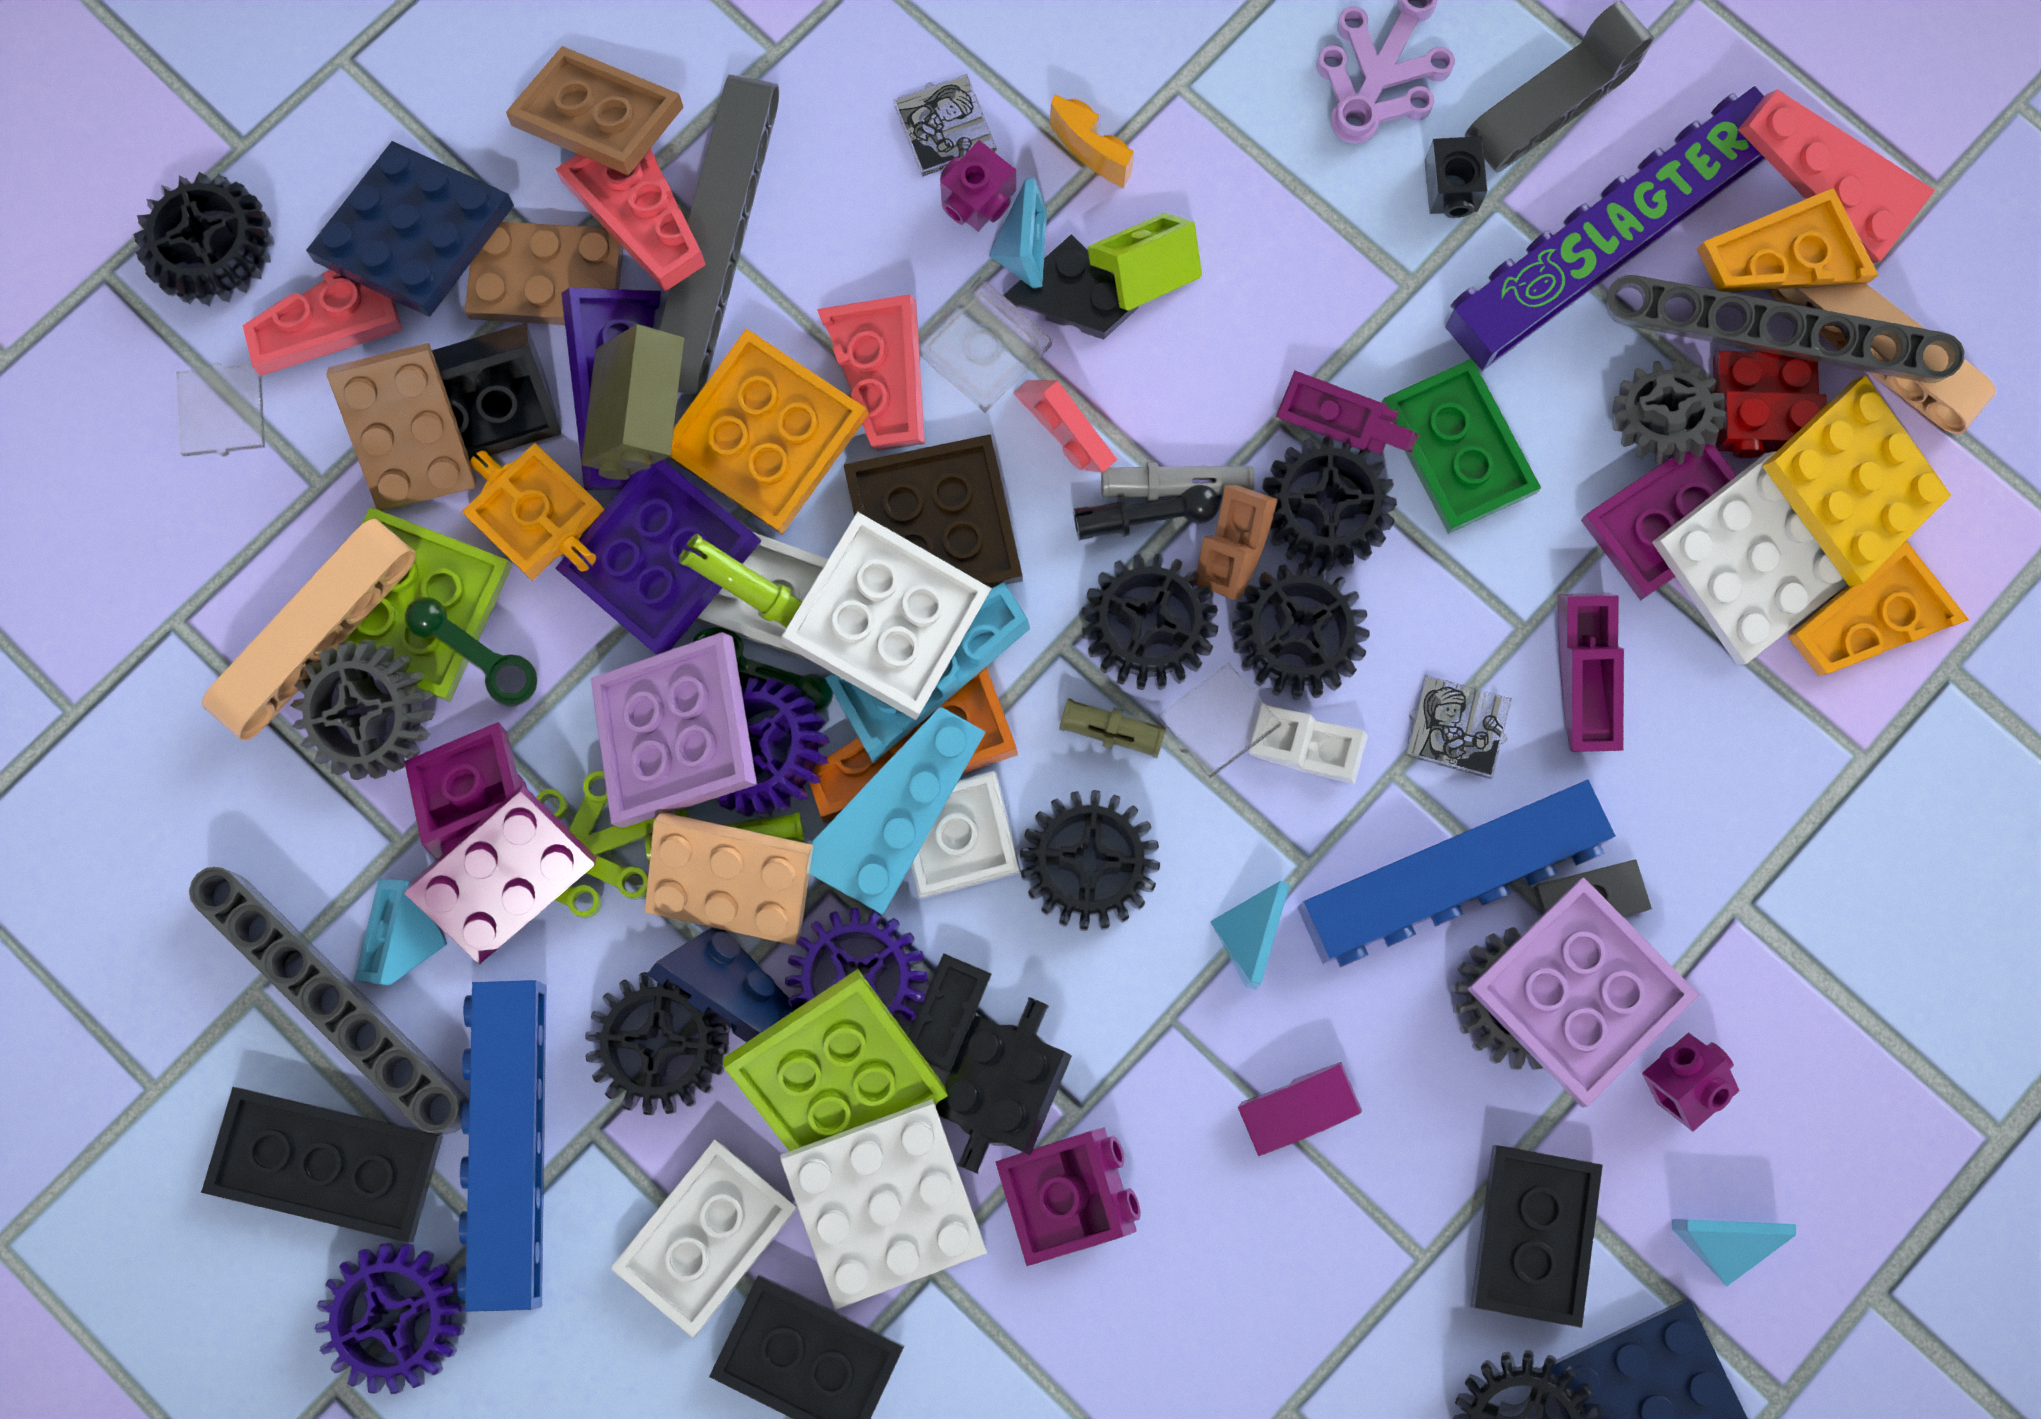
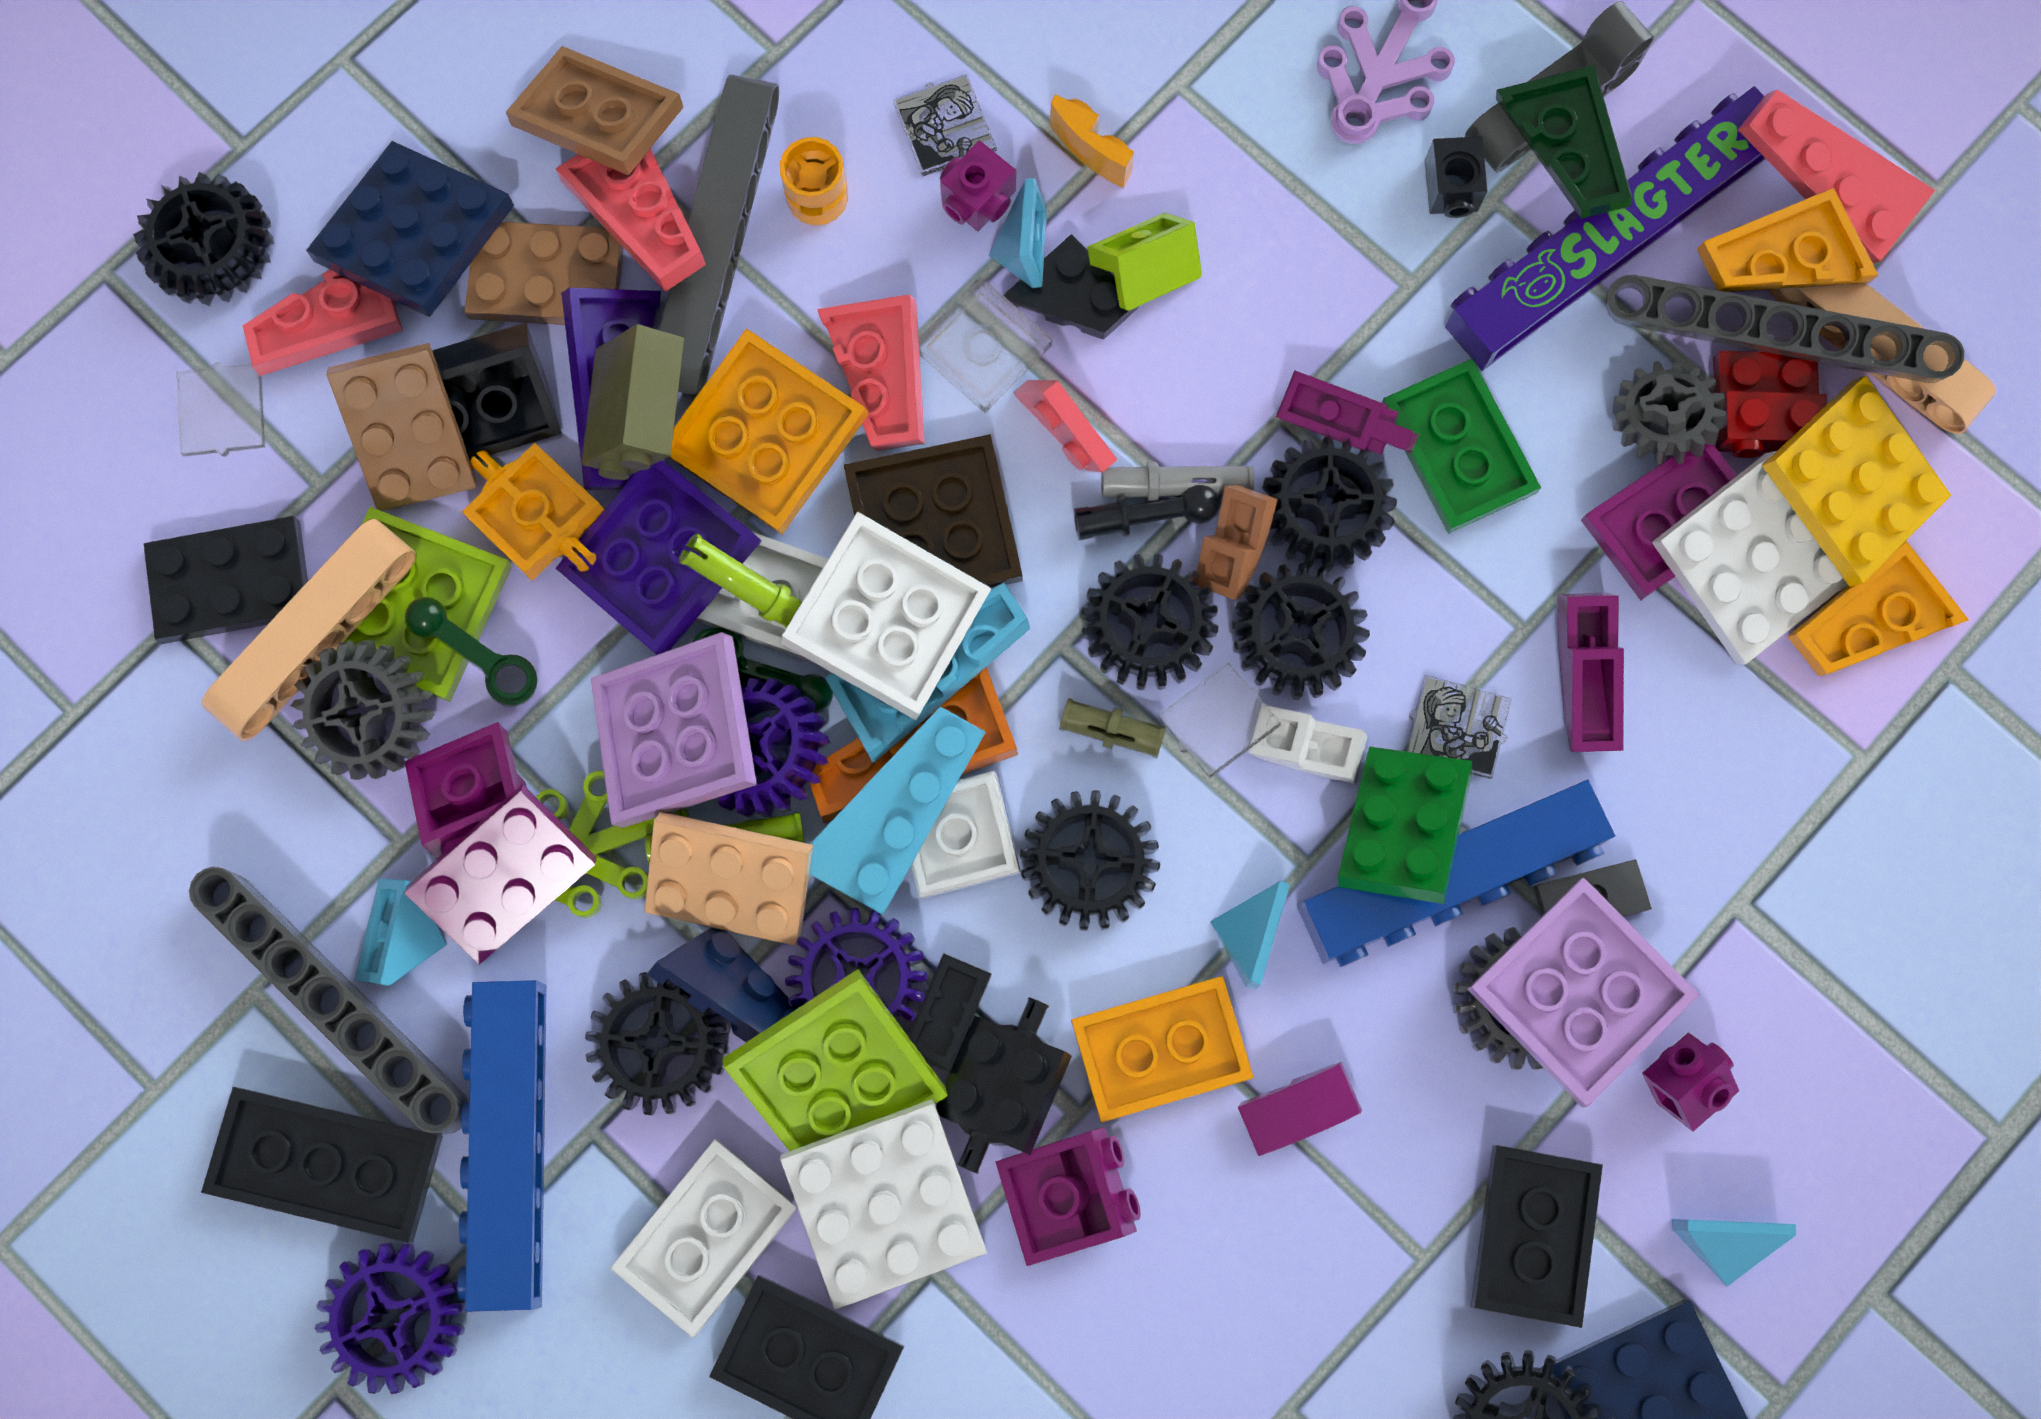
none -> black plate [143,516,308,644]
none -> light orange wheel [779,137,848,225]
none -> light orange plate [1071,976,1254,1123]
none -> green plate [1338,746,1472,904]
none -> dark green wing [1496,65,1632,219]

